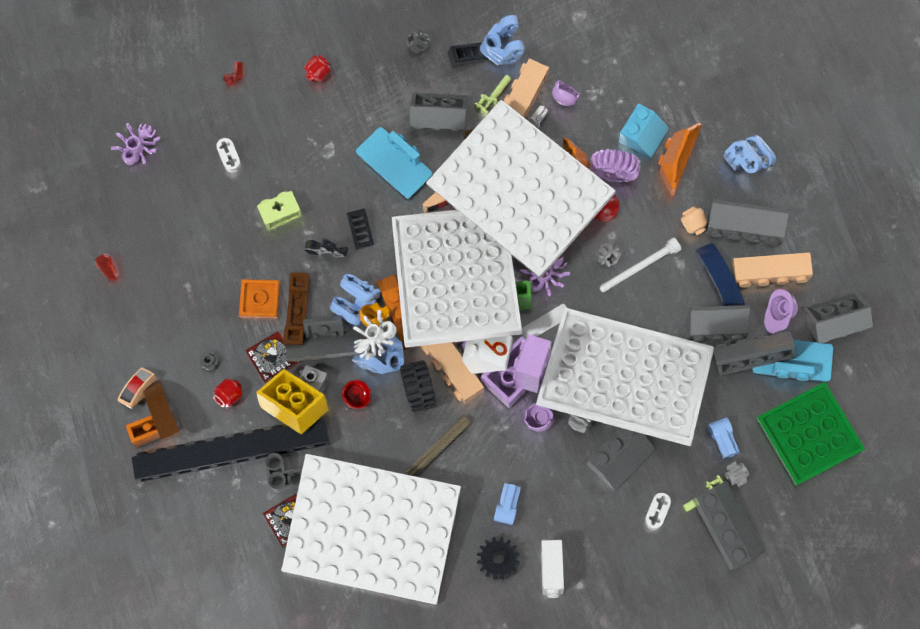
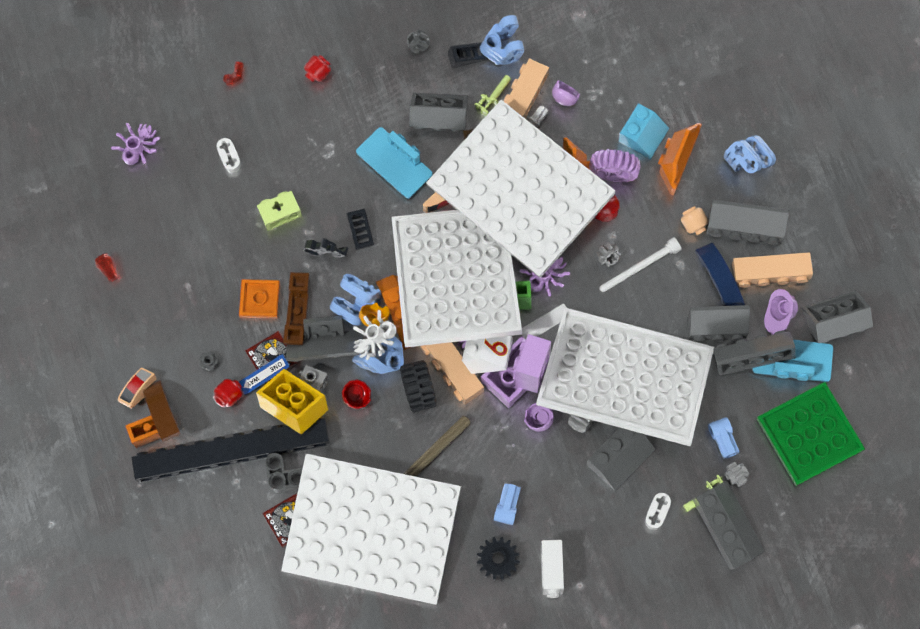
none -> sticker [239,354,289,395]

